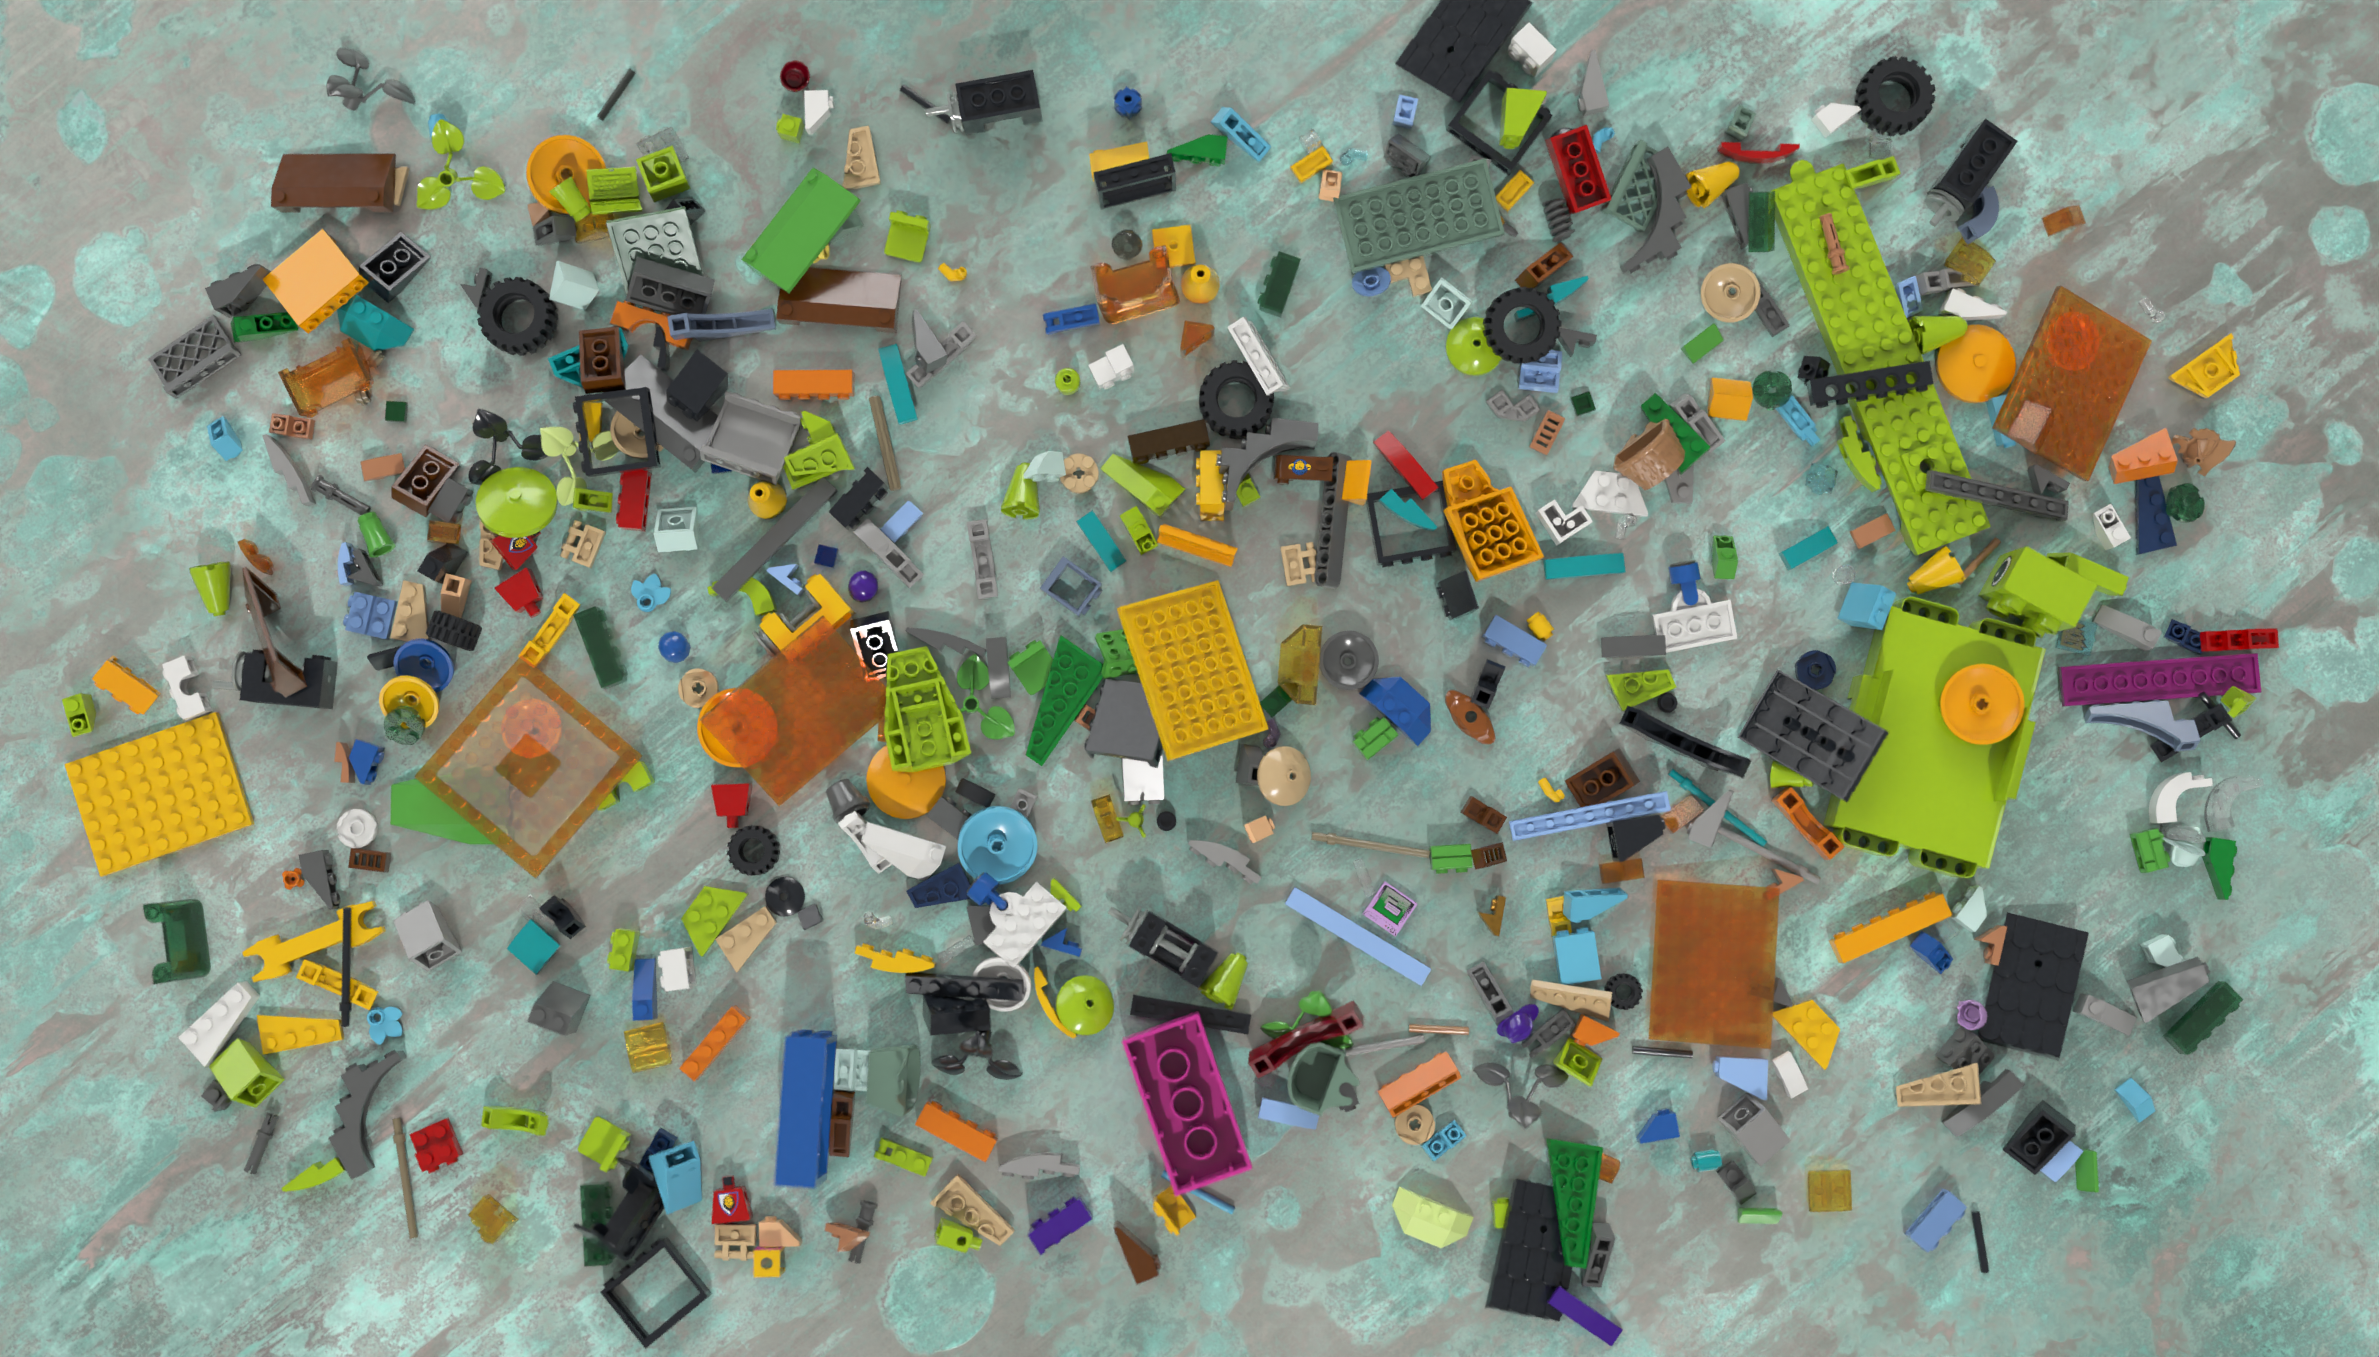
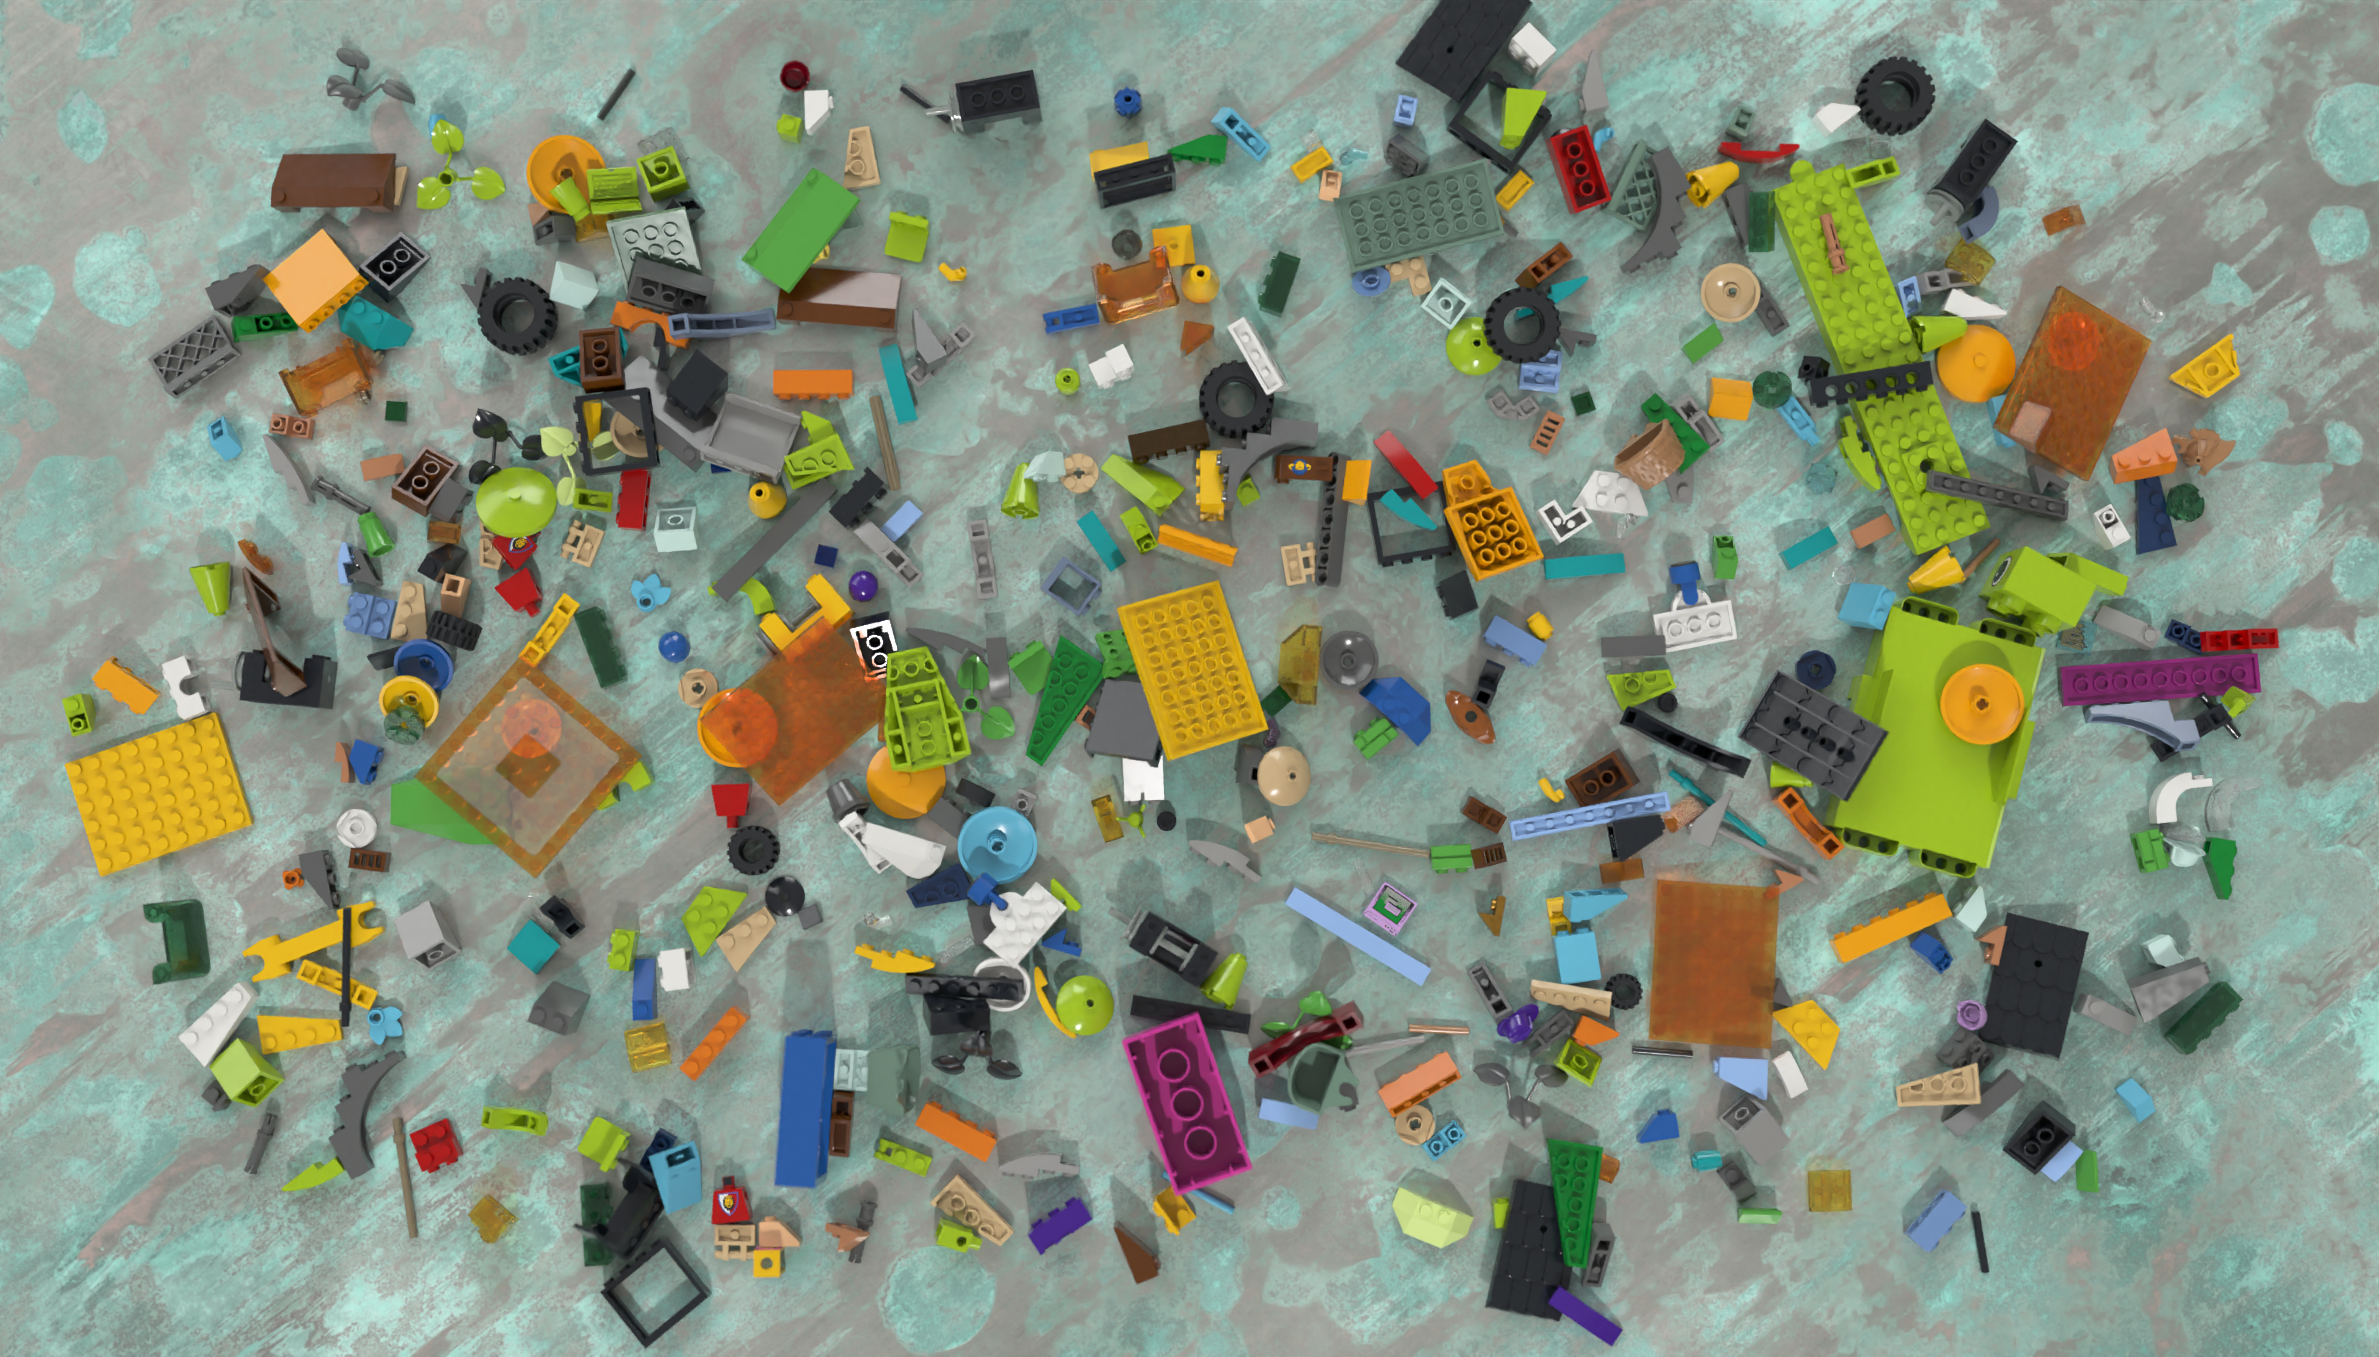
light blue slope [766,564,805,597] -> none
dark grey piece [1542,198,1575,242] -> none

